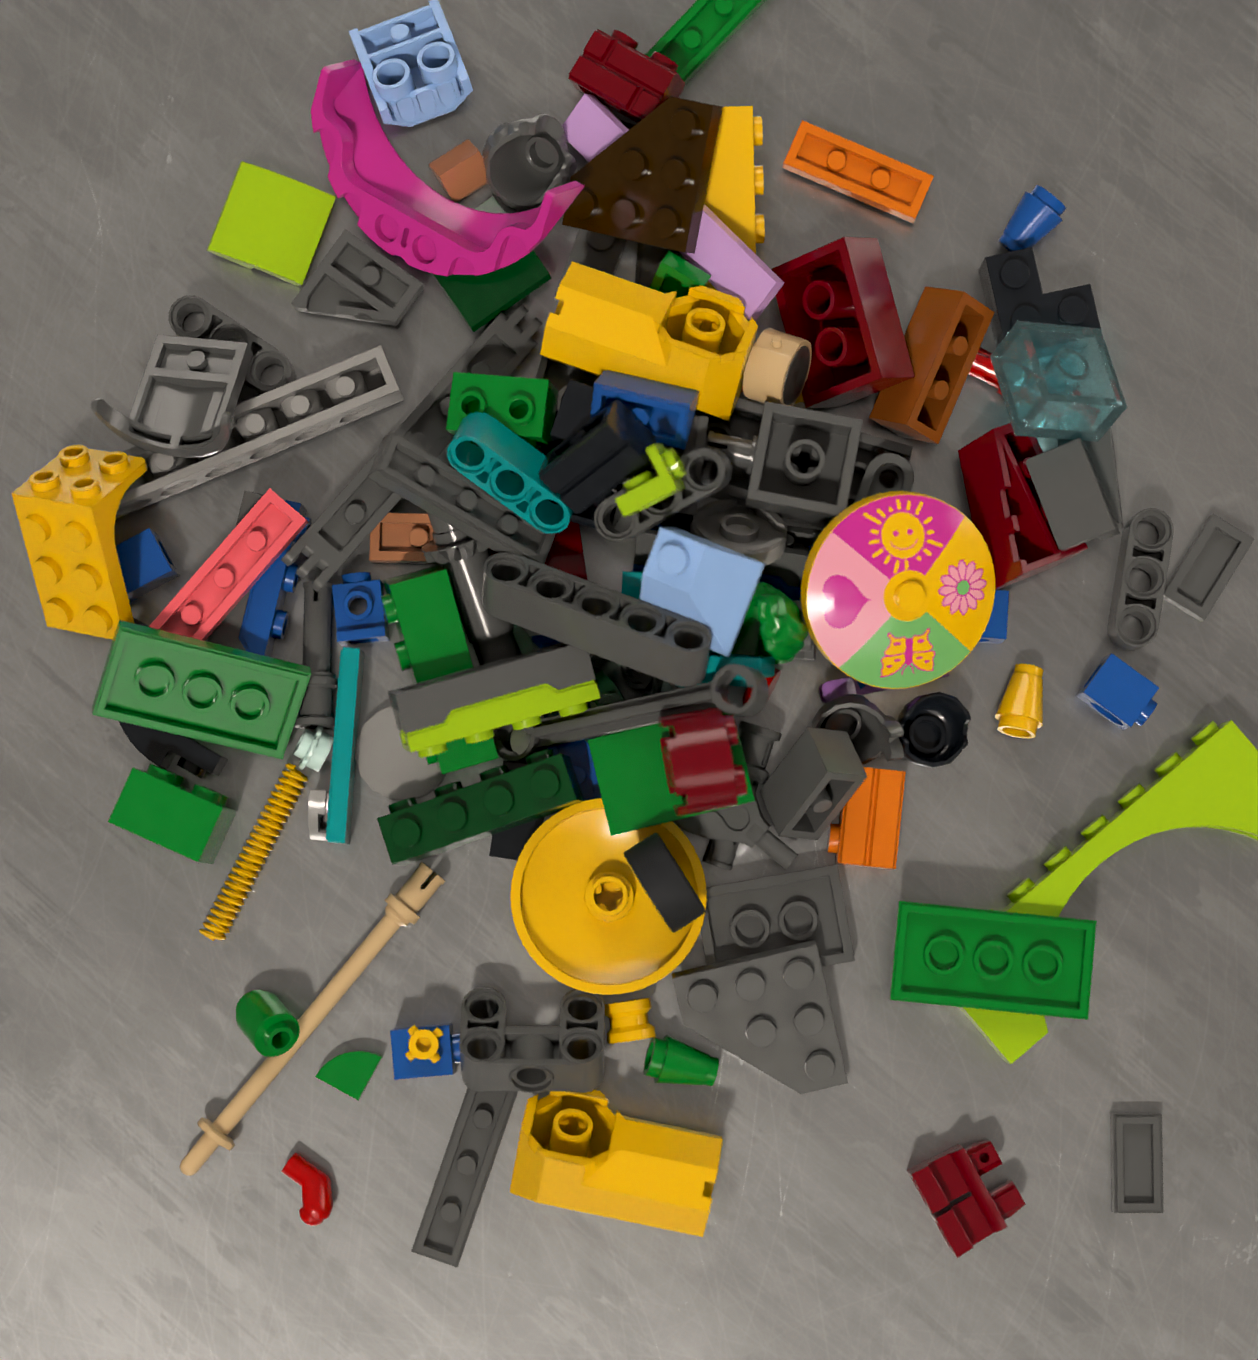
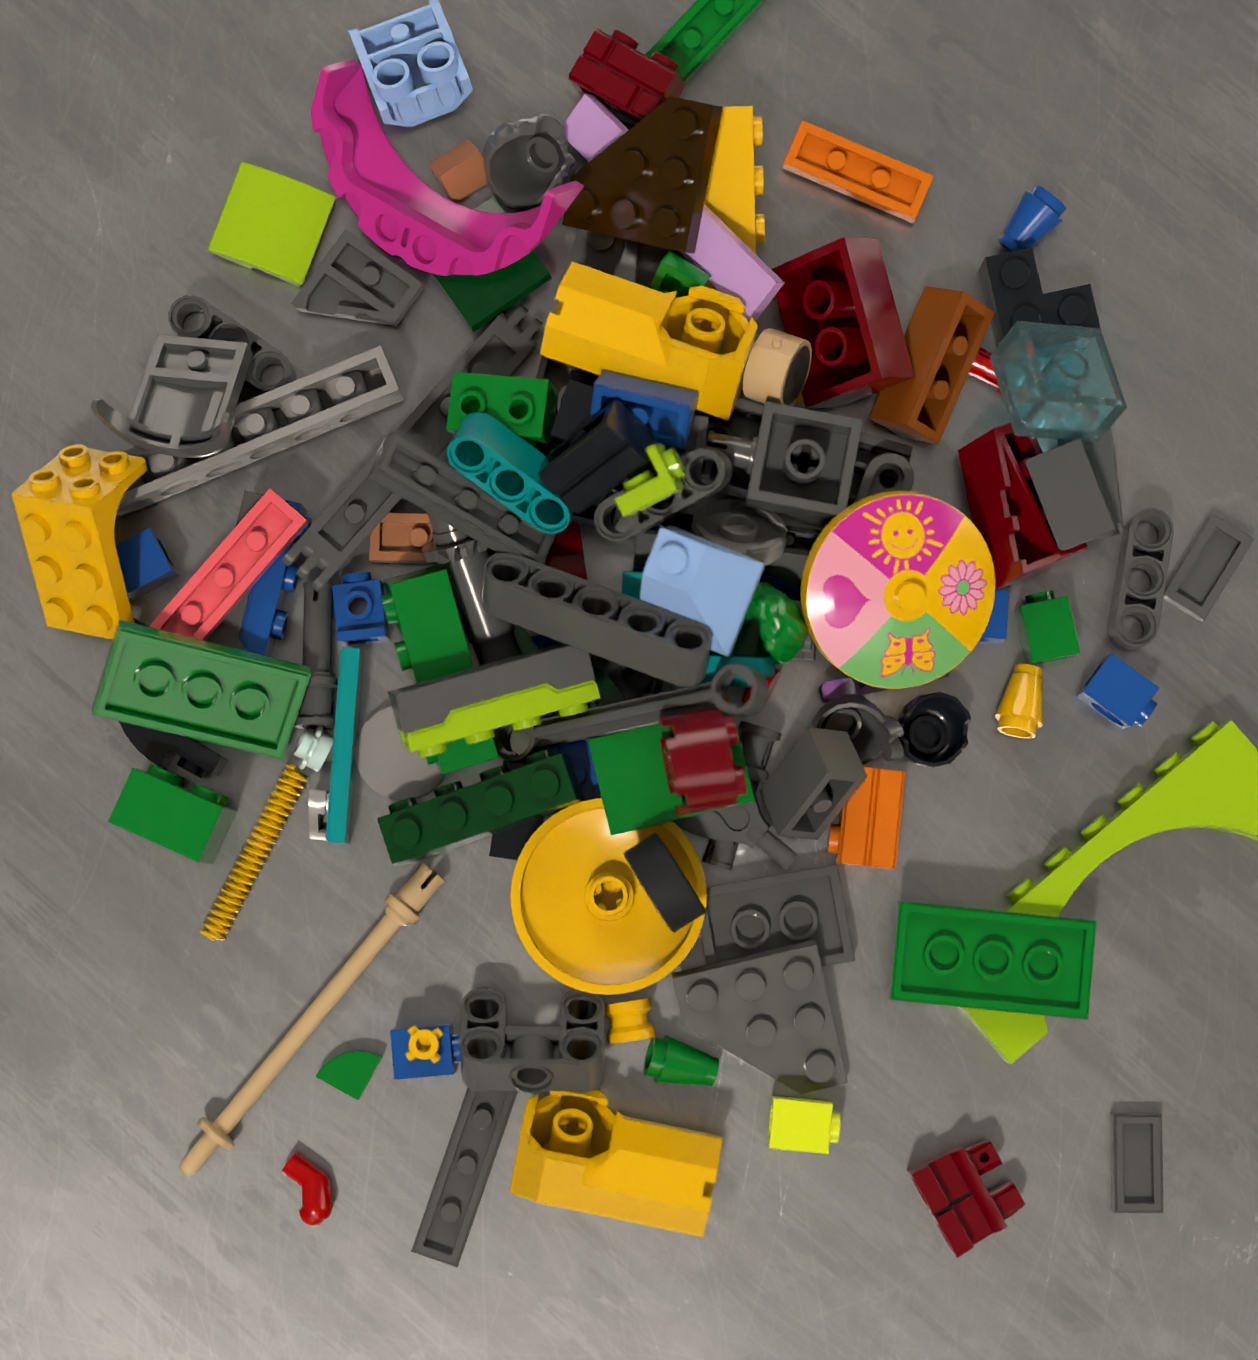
green brick [236,990,300,1057] -> none
none -> neon yellow brick [767,1095,841,1154]
none -> green brick [1014,590,1081,665]

